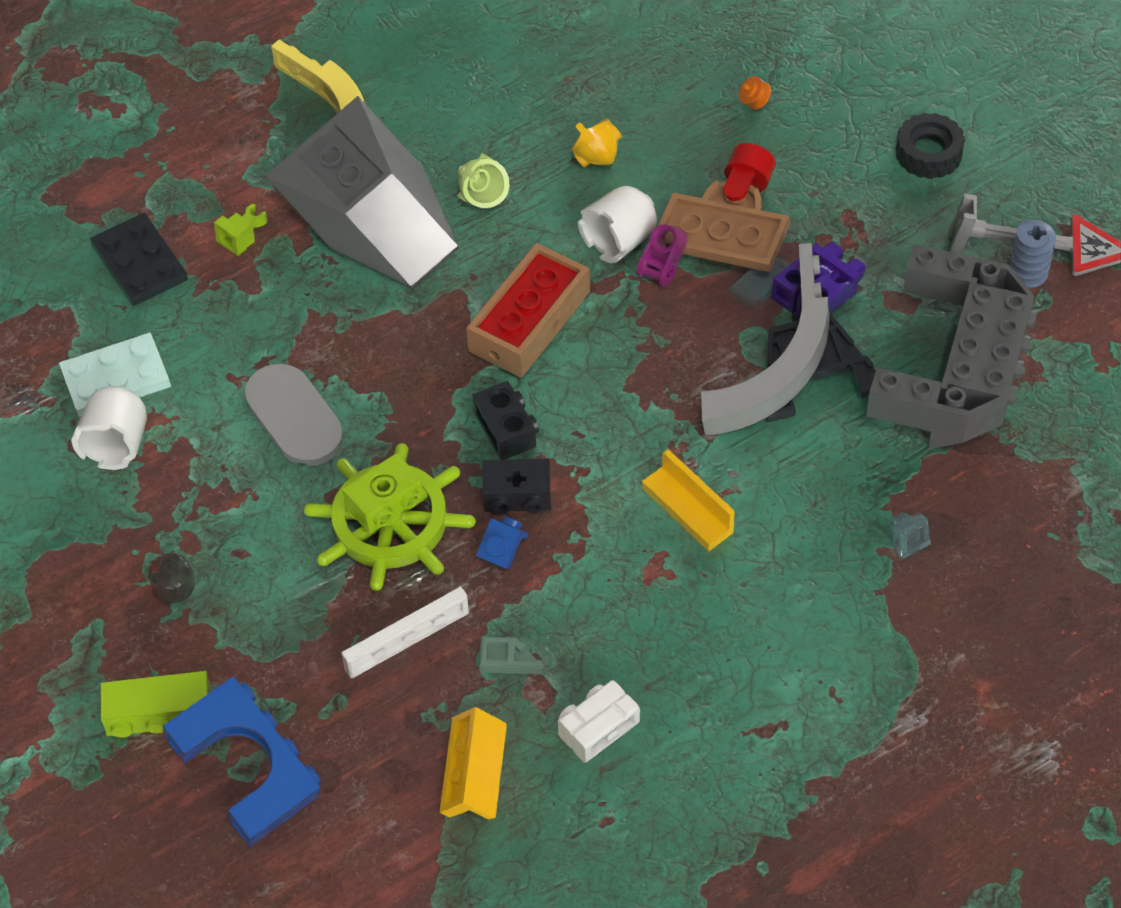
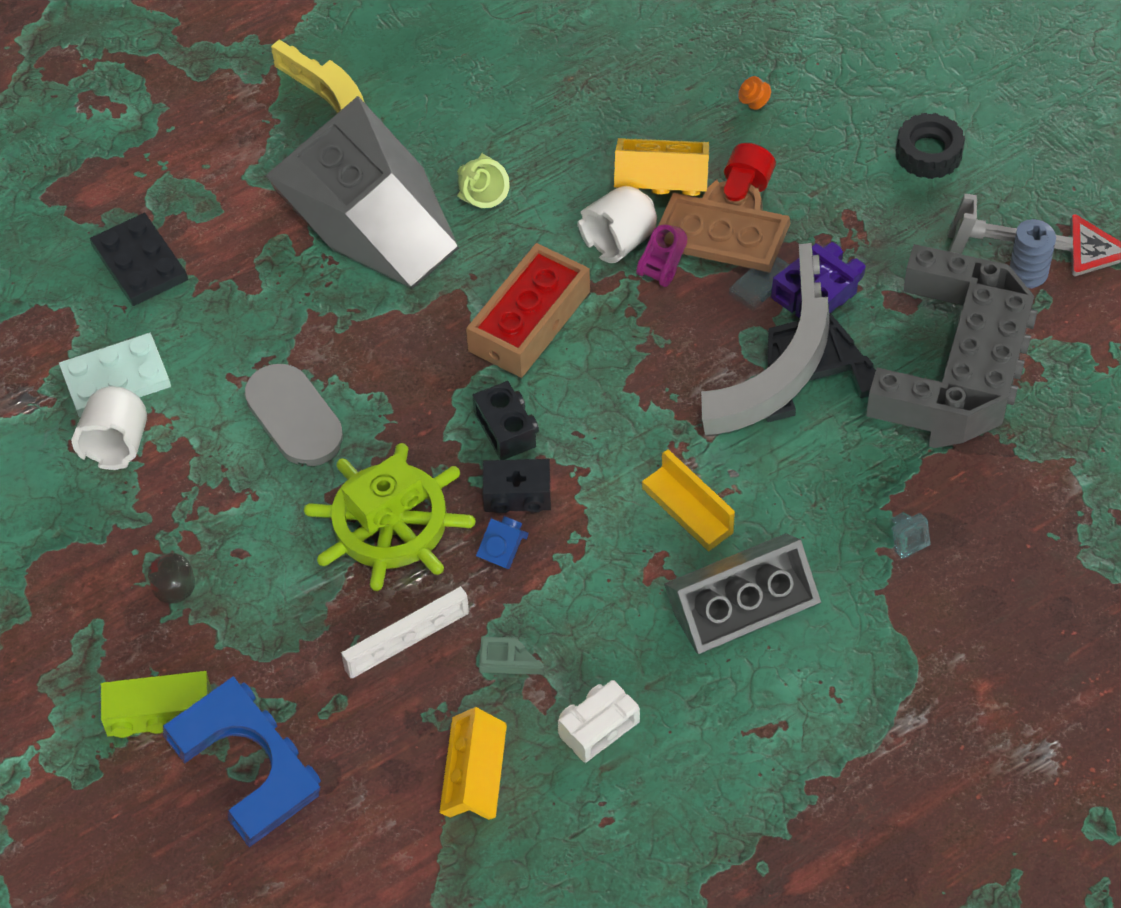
lime piece [214,204,267,256] -> none
yellow helmet [571,118,623,168] -> none
none -> yellow brick [614,138,709,196]
none -> dark grey slope [664,533,821,654]

